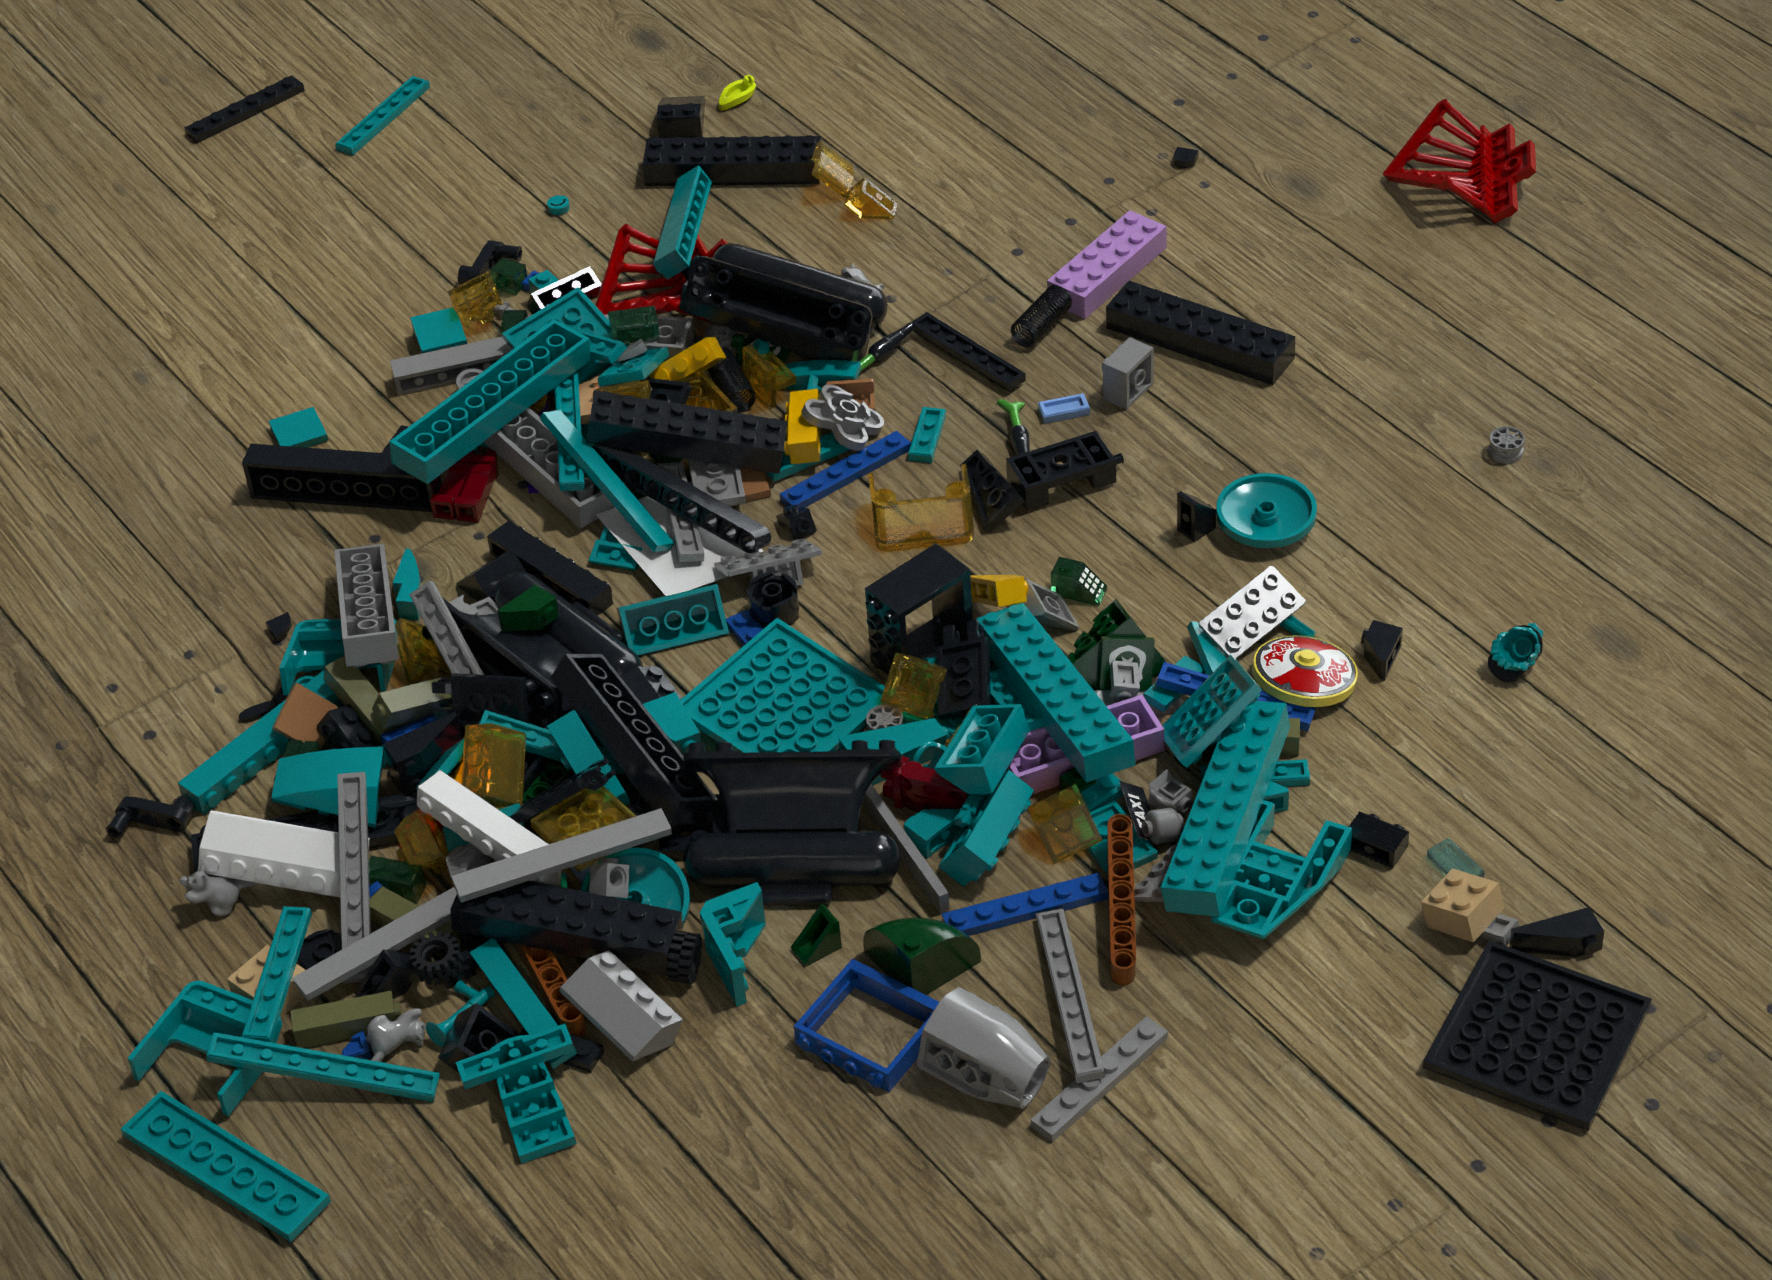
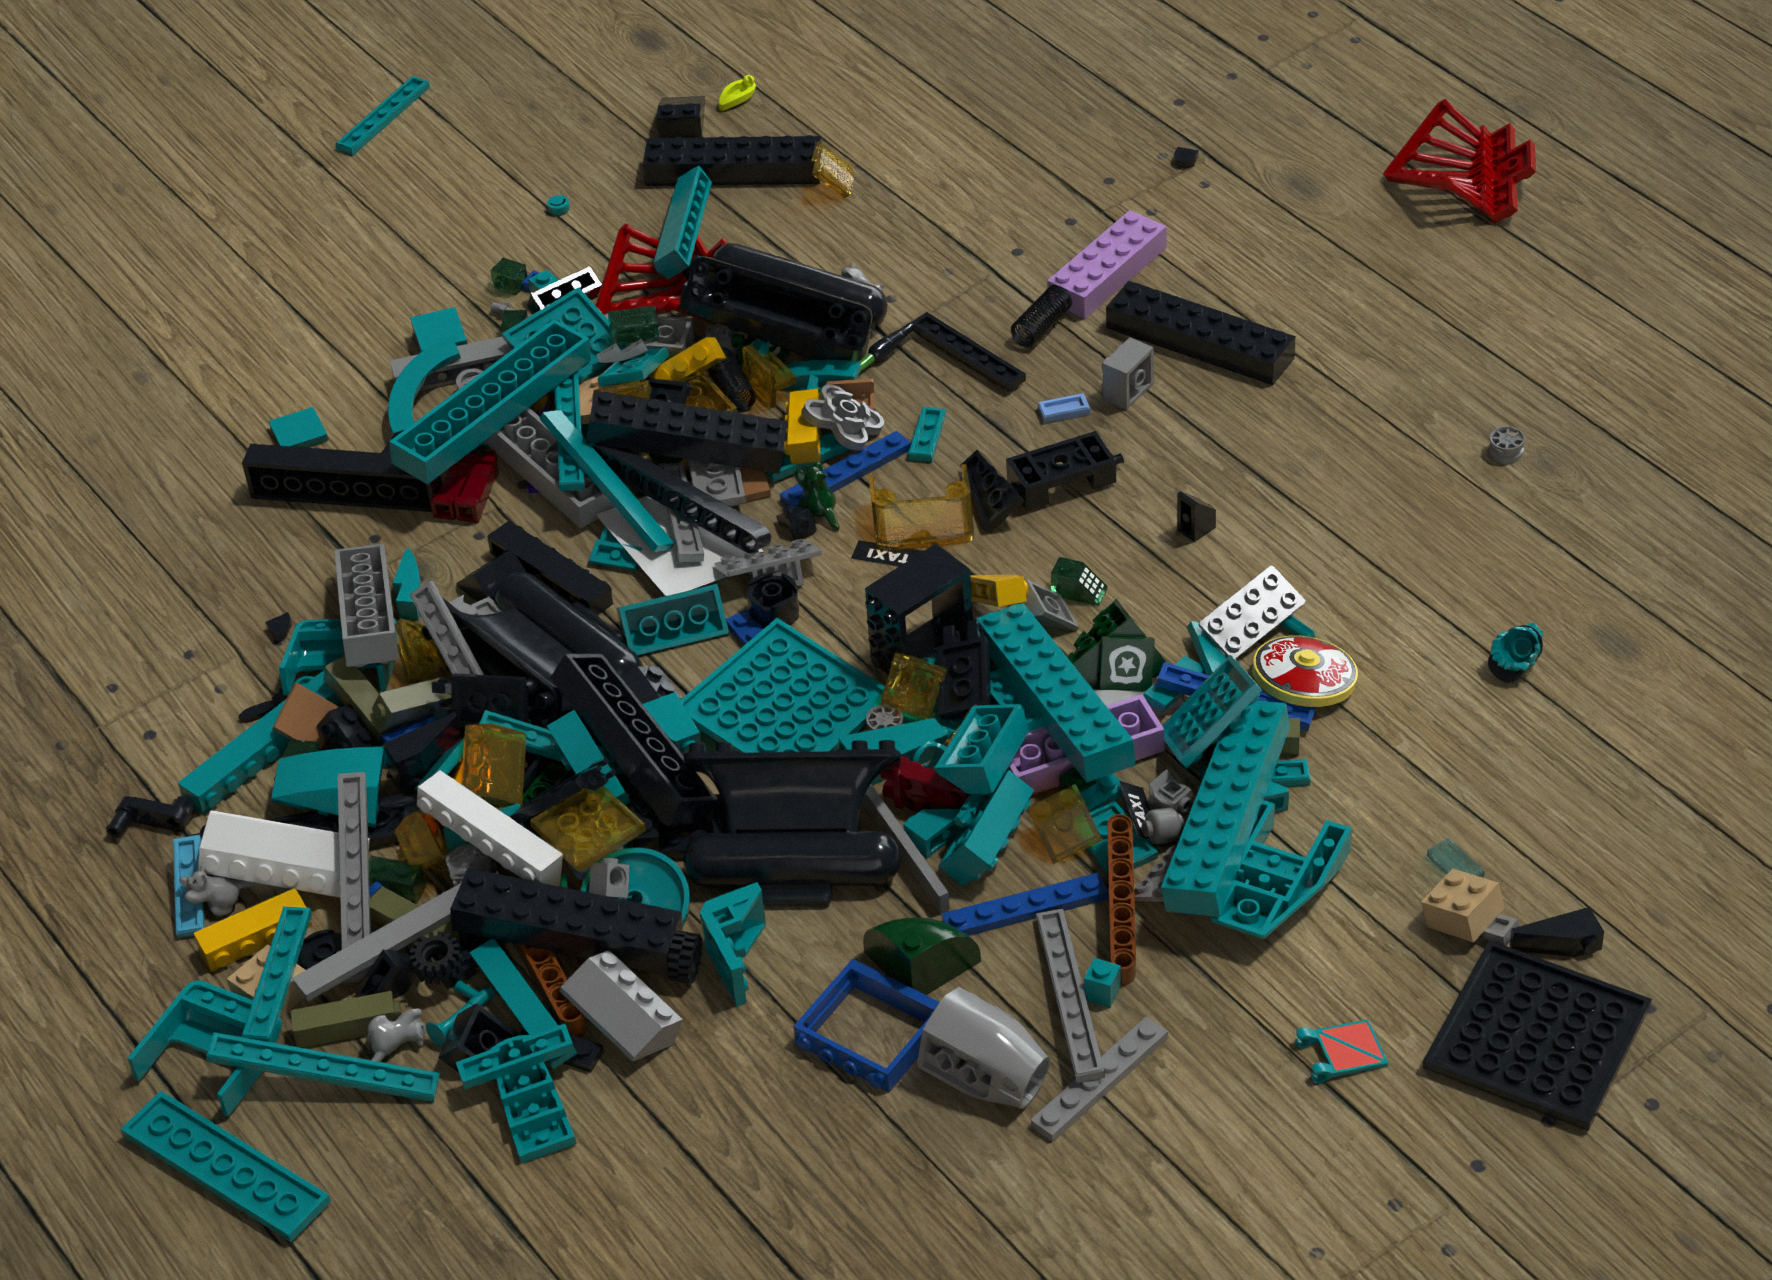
black plate [184,75,305,144] -> none
blue tile [342,1031,372,1059] -> none
clear yellow brick [448,271,503,328] -> none
light grey tile [451,808,672,902] -> none
black beam [457,240,523,288] -> none
dark green slope [498,584,559,632] -> none
teal tile [577,329,627,364] -> none
dark green slope [791,904,842,966] -> none
clear yellow slope [844,177,897,219] -> none
piece [997,399,1030,455] -> none
light grey bracket [1108,660,1140,702] -> none
teal dish [1216,473,1317,548] -> none
black brick [1348,811,1409,868] -> none
black slope [1361,620,1403,680] -> none
none -> medium azure tile [173,835,205,938]
none -> yellow brick [193,888,312,972]
none -> teal tile [388,337,461,437]
none -> dark green animal [795,462,840,530]
none -> black sticker [851,540,924,566]
none -> teal brick [1084,958,1121,1008]
none -> flag [1295,1019,1388,1084]

